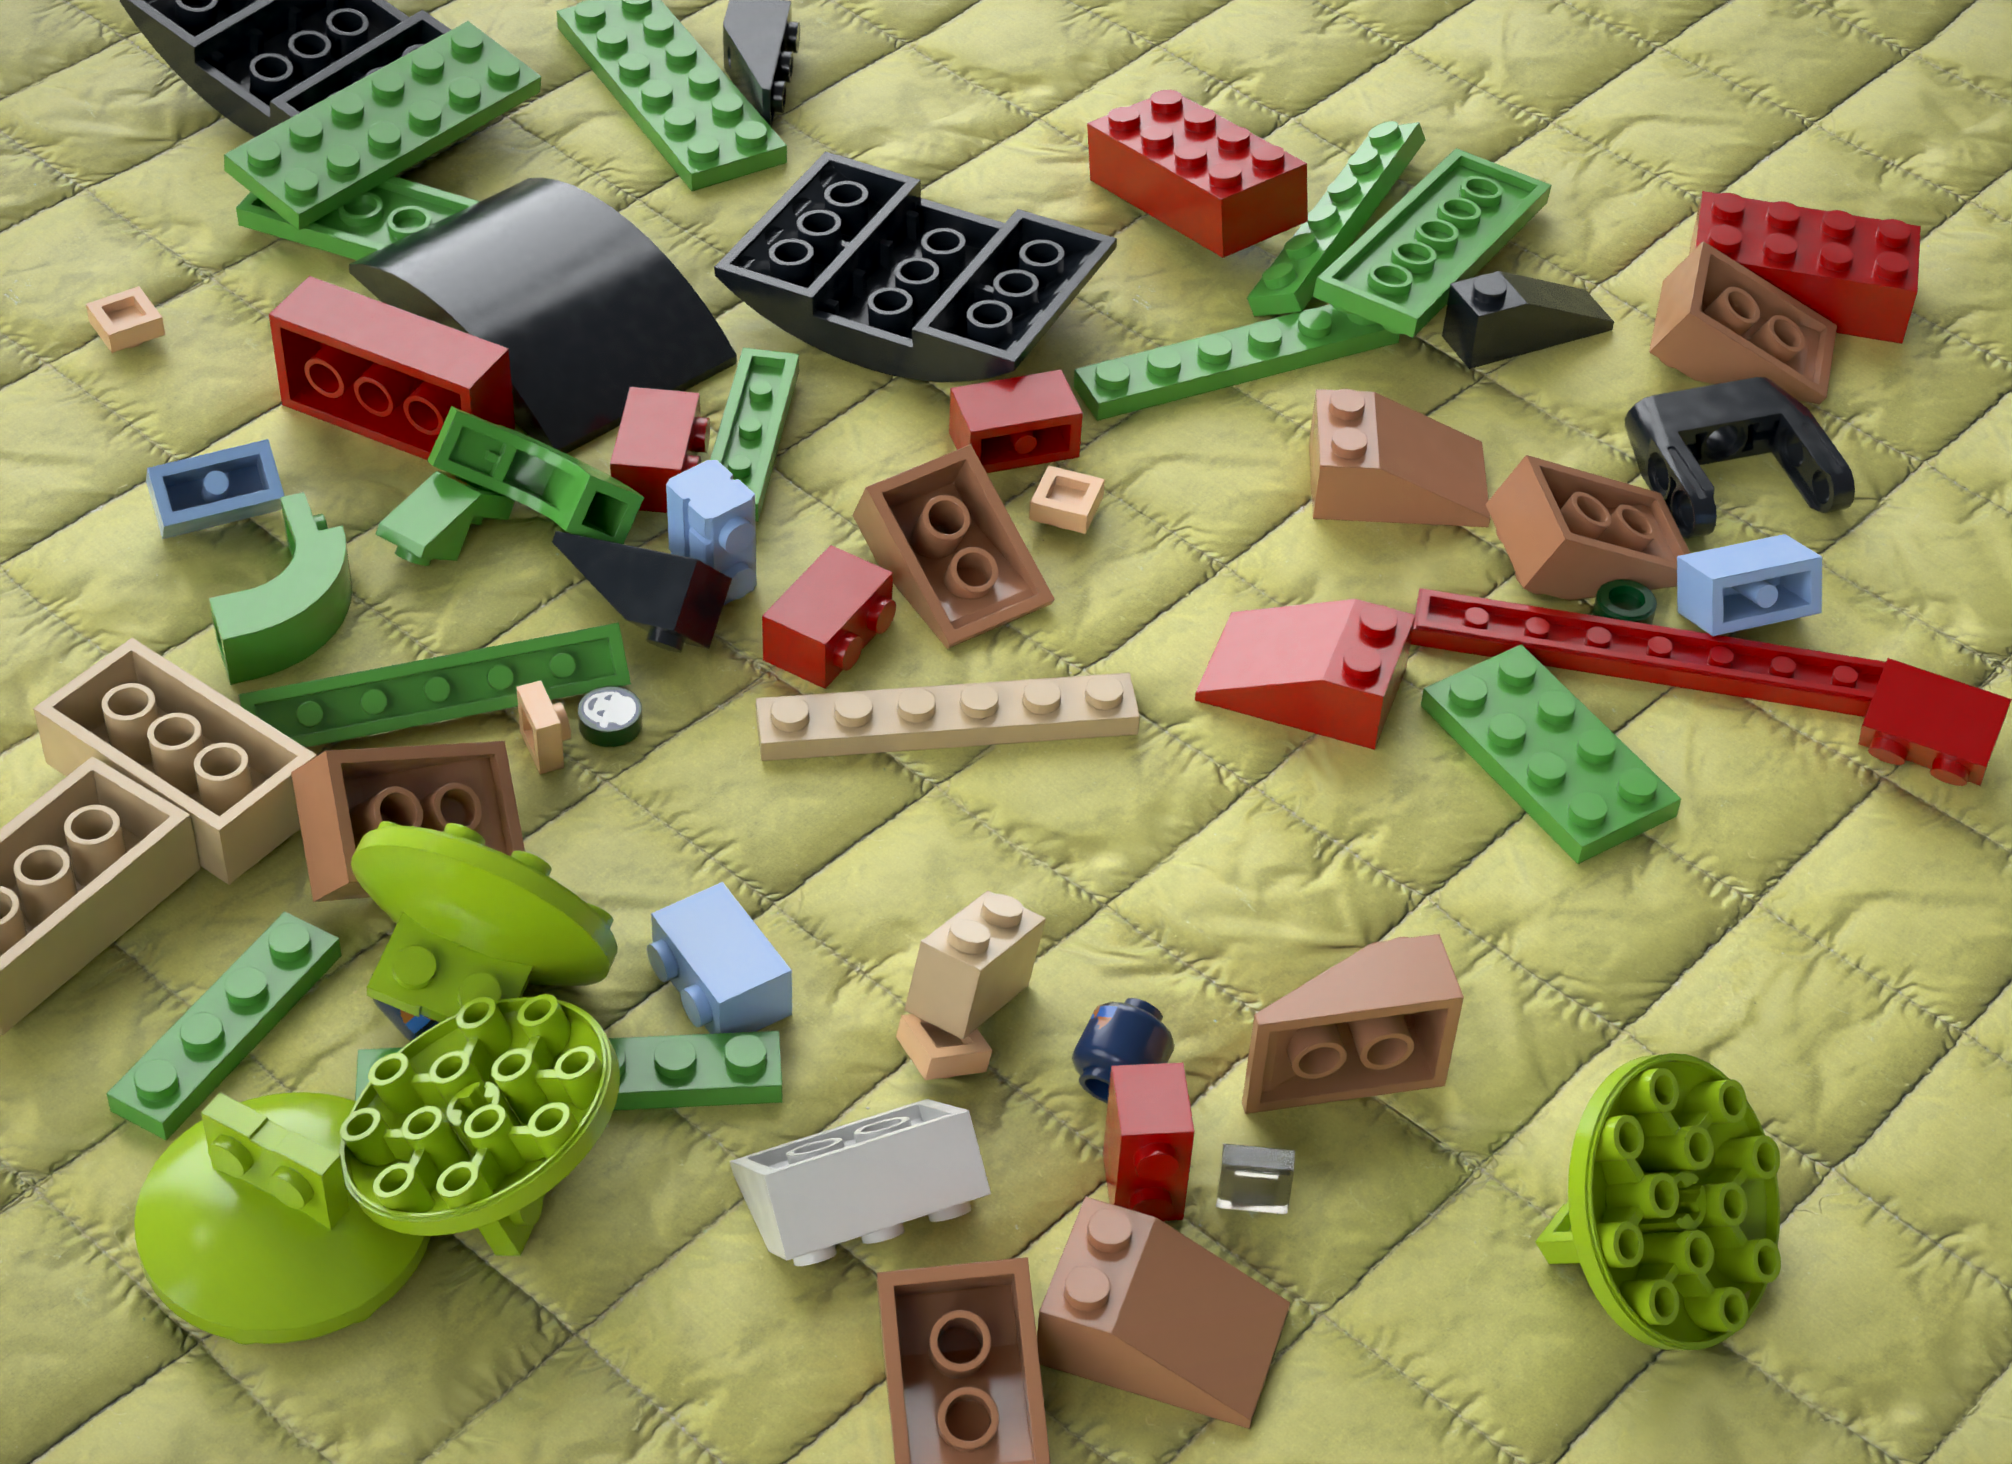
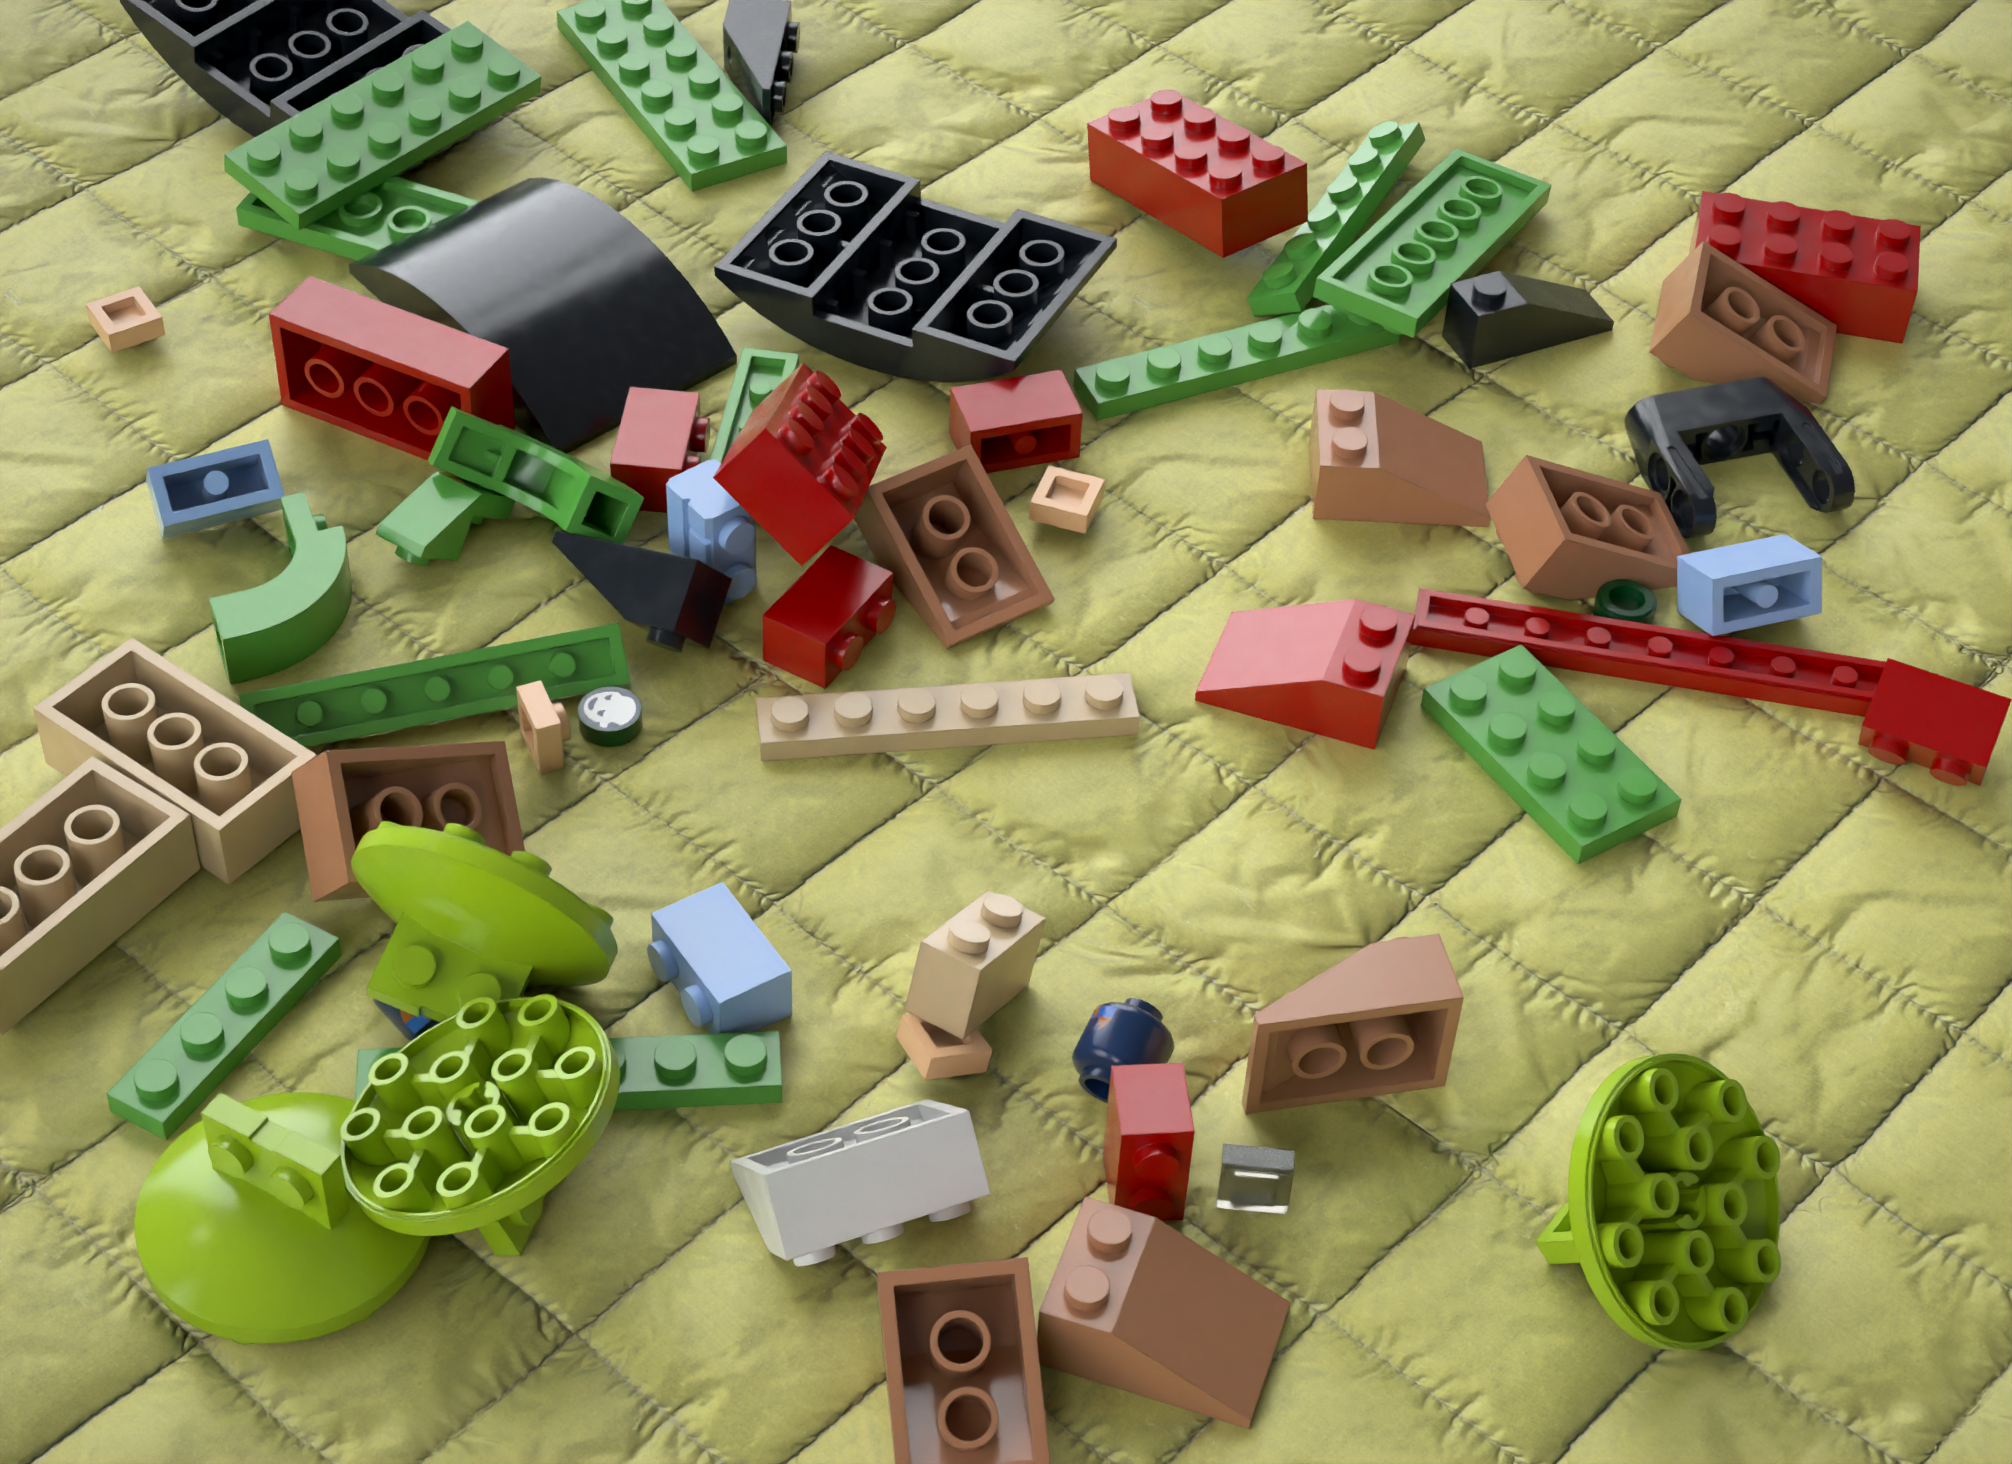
none -> red brick [713,362,887,567]

